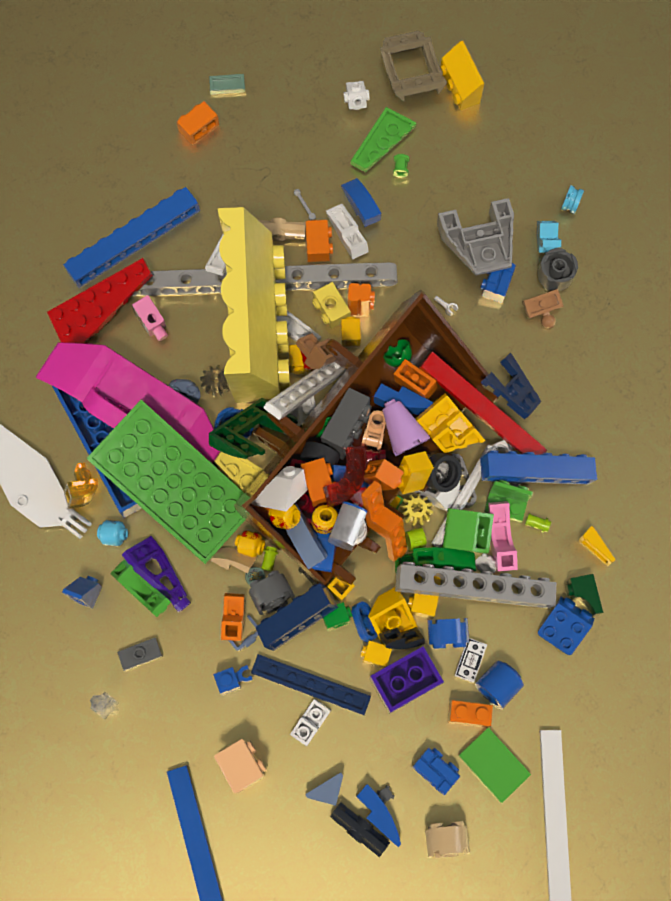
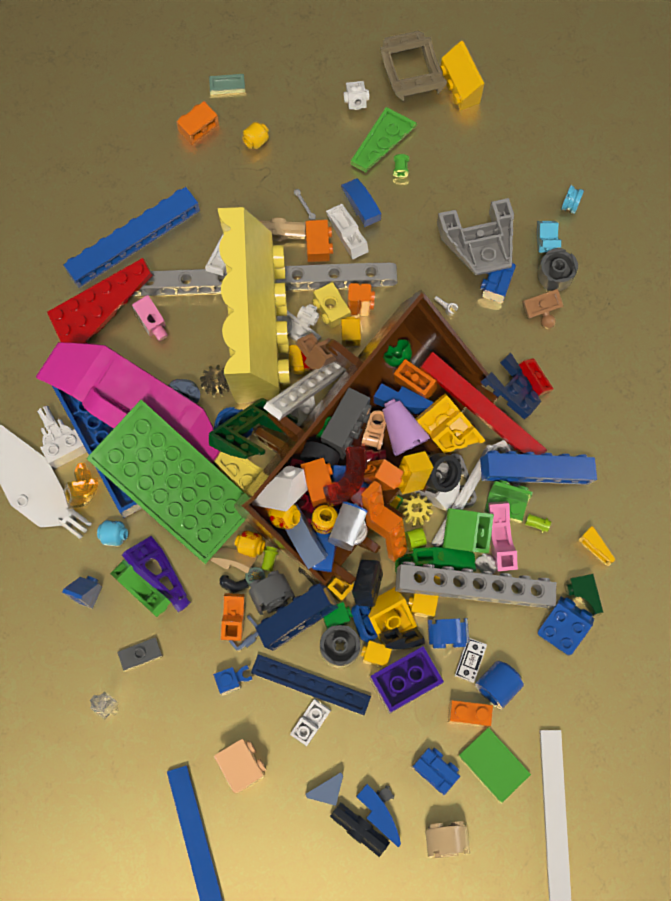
none -> white brick [37,406,87,470]
none -> black arm [219,575,249,593]
none -> yellow head [242,122,269,149]
none -> white gear [297,304,320,328]
none -> dark grey brick [320,625,360,669]
none -> black brick [352,560,383,607]
none -> red plate [519,358,554,396]

